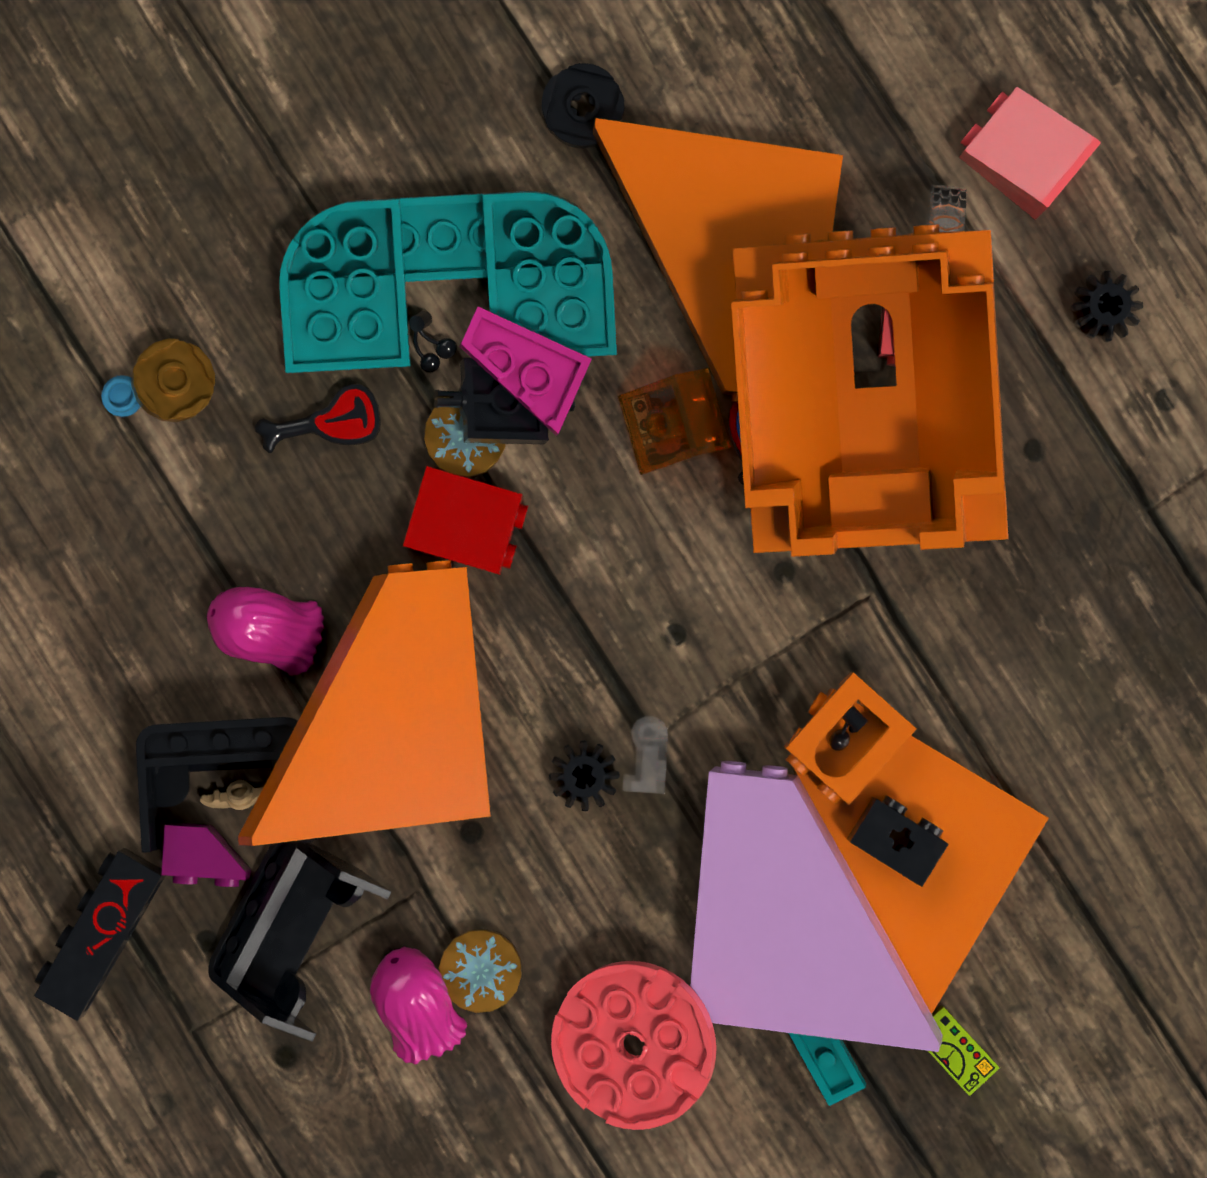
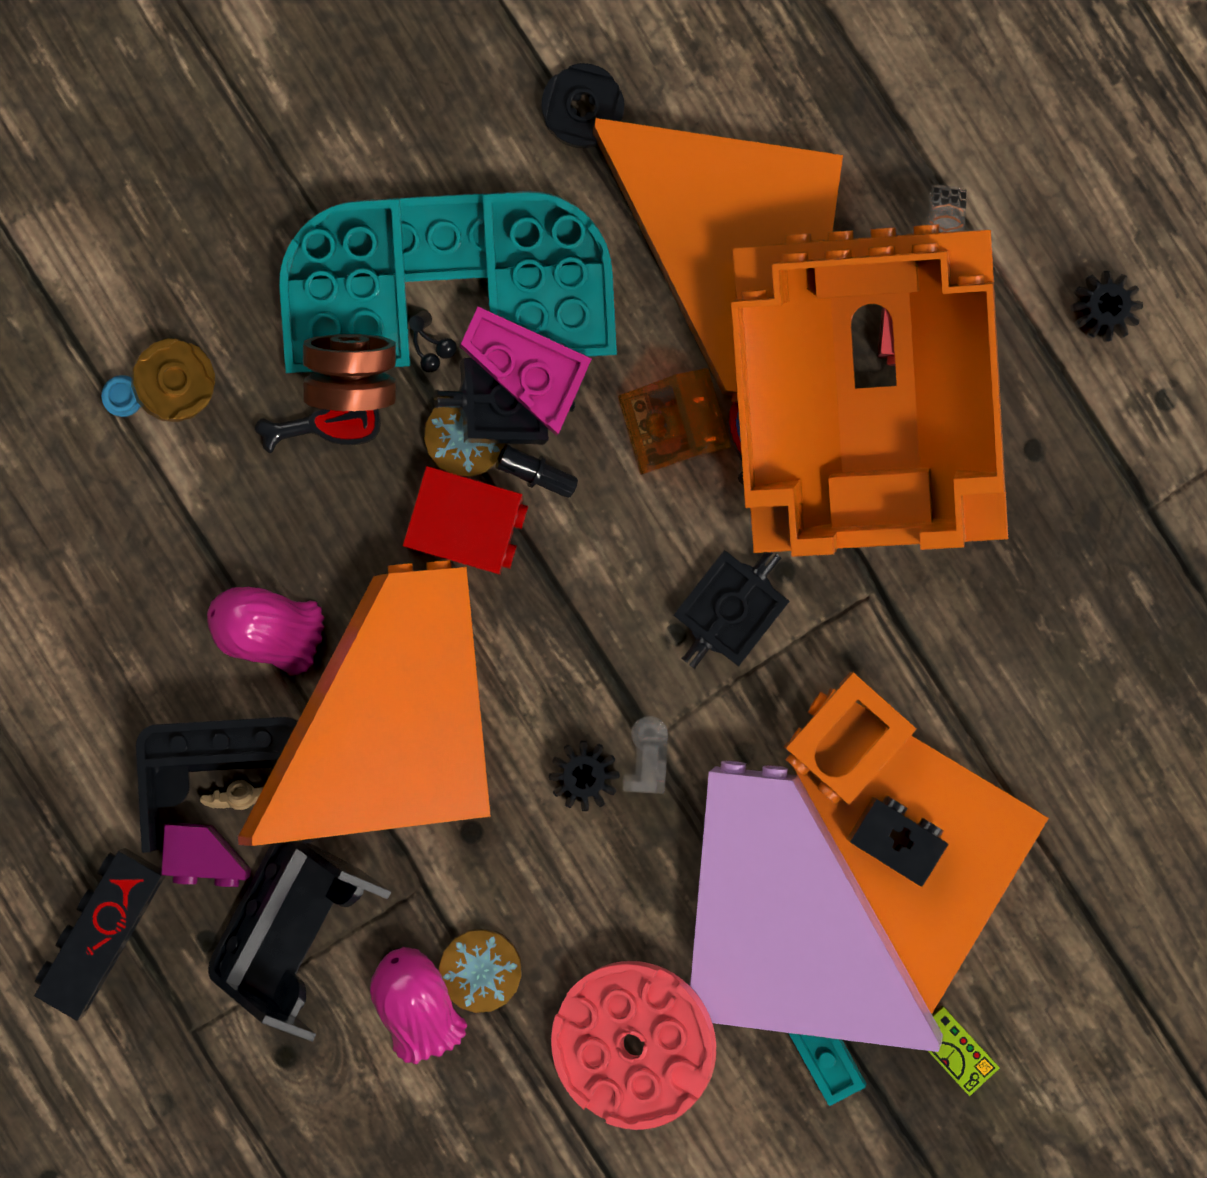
black piece [830,706,868,751] -> none
coral slope [959,87,1101,220] -> none
none -> copper wheel [303,334,396,411]
none -> black axle [495,444,578,498]
none -> black plate [673,550,790,669]

